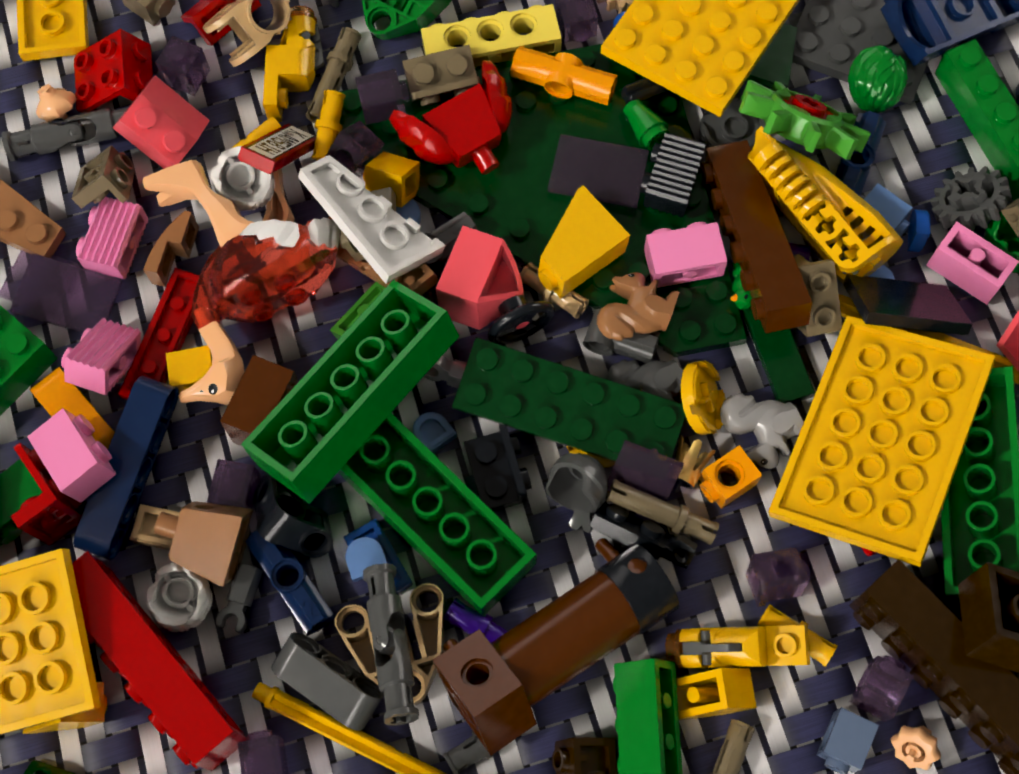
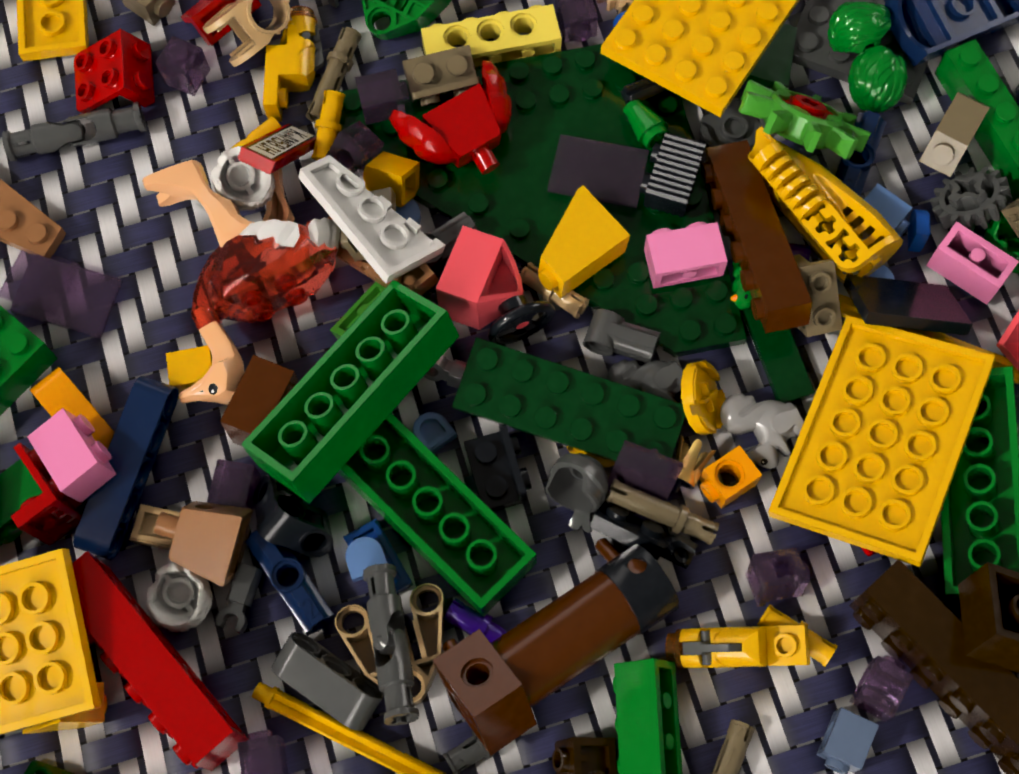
light nougat piece [36,84,77,122] -> none
bright pink brick [61,317,141,396] -> none
dark tan bracket [71,145,135,209] -> none
bright pink brick [76,197,148,280] -> none
coral slope [112,75,210,169] -> none
red tile [118,268,210,400] -> none
medium nougat slope [143,211,199,287] -> none
light orange piece [510,46,618,106] -> none
medium nougat animal [597,272,680,341] -> none
yellow slope [676,668,757,721] -> none
light nougat piece [891,725,941,770] -> none
none -> green hair [828,2,891,54]
none -> dark tan slope [919,92,990,177]

